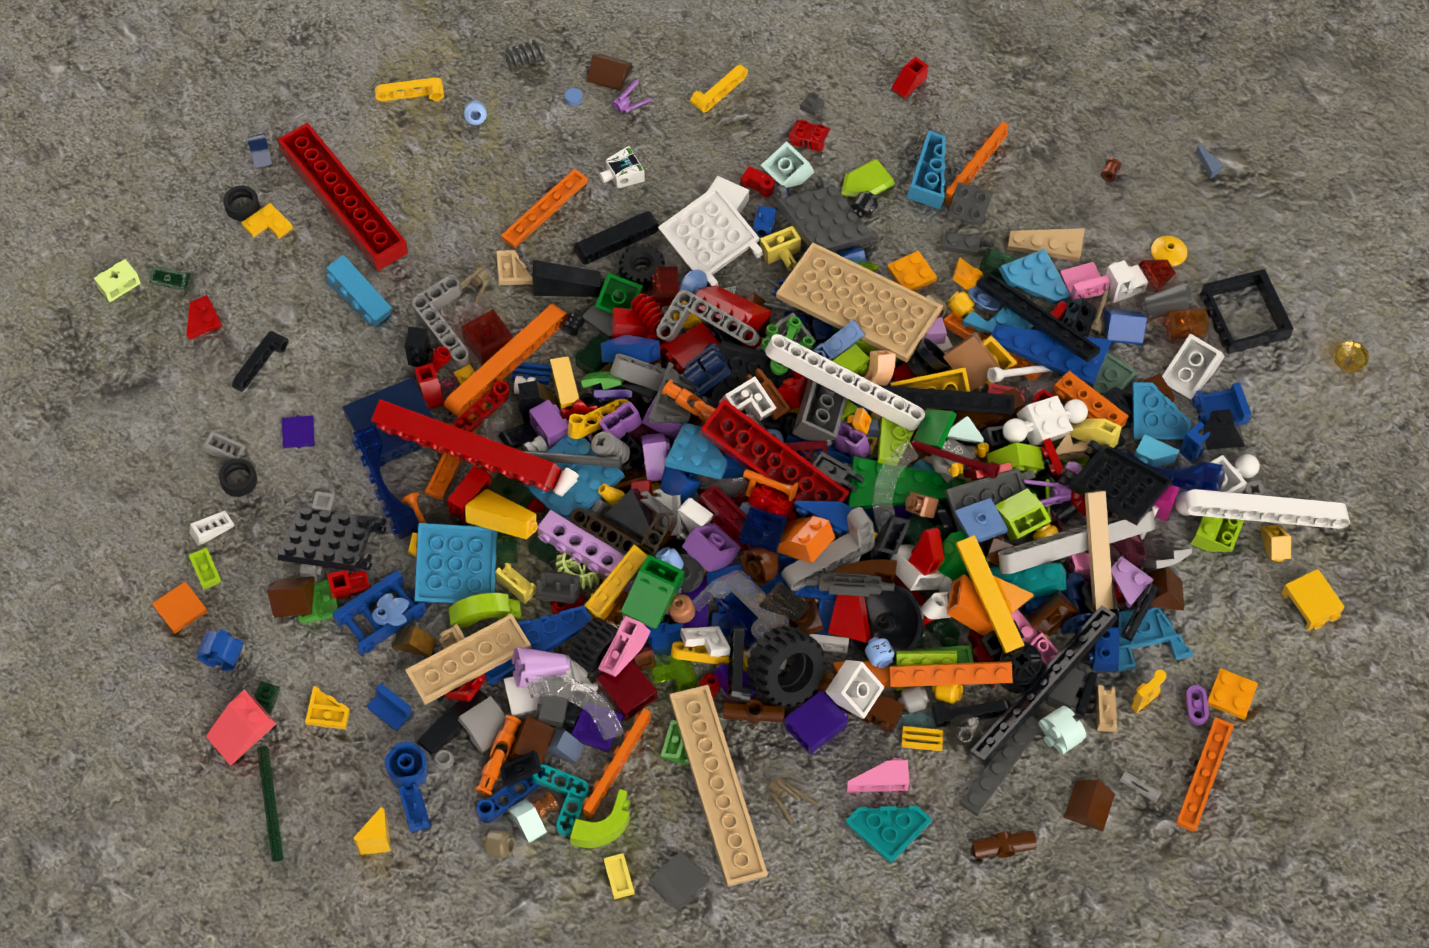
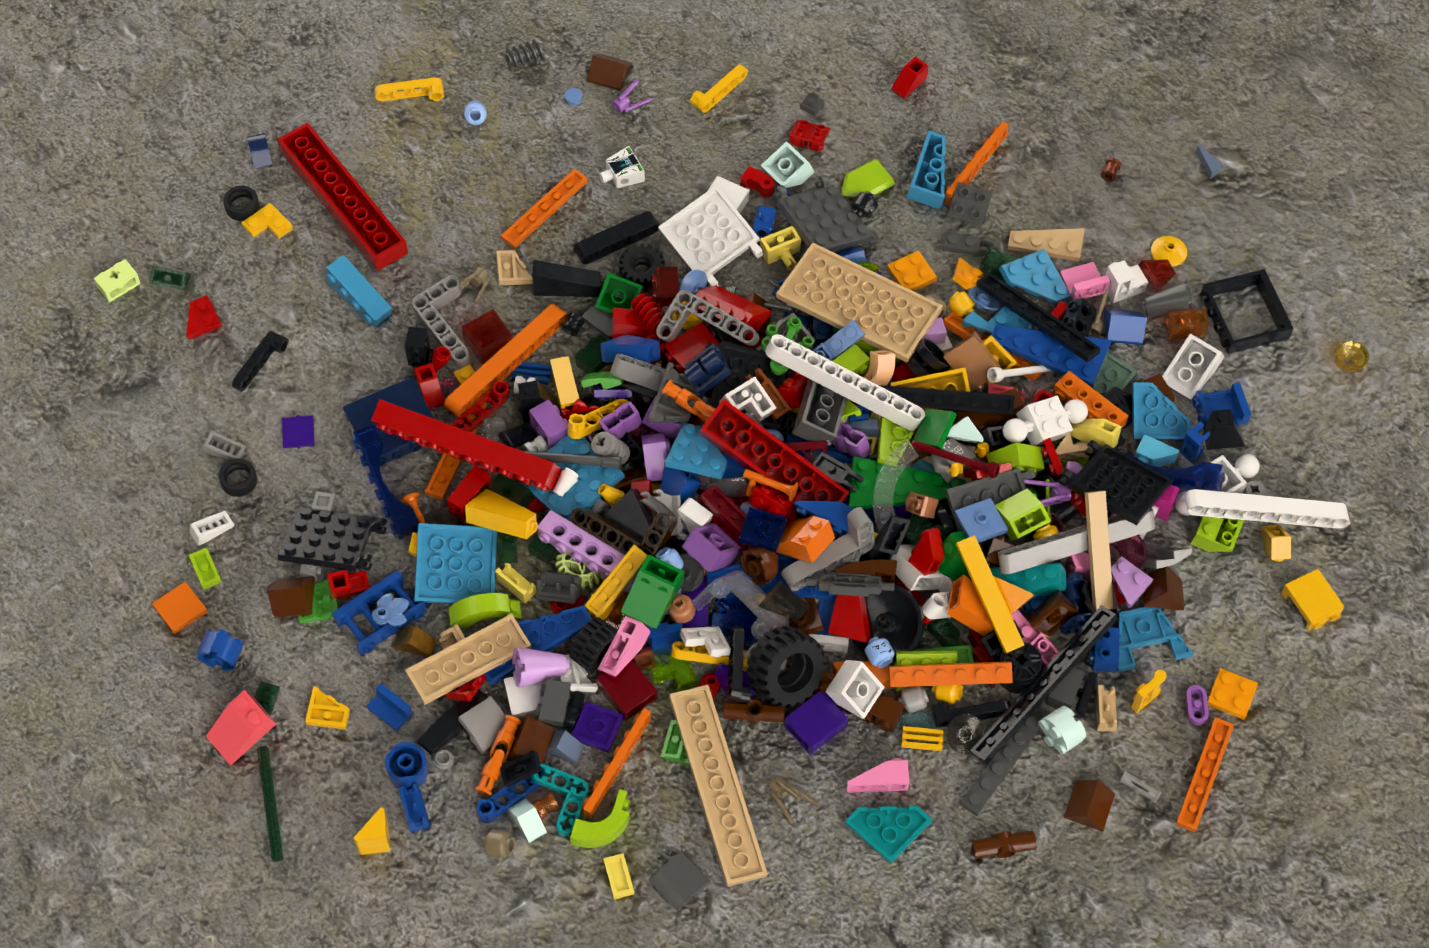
clear tile [525,675,624,741] -> none
light orange tile [847,408,872,435] -> none
black pin [1121,584,1159,641] -> none

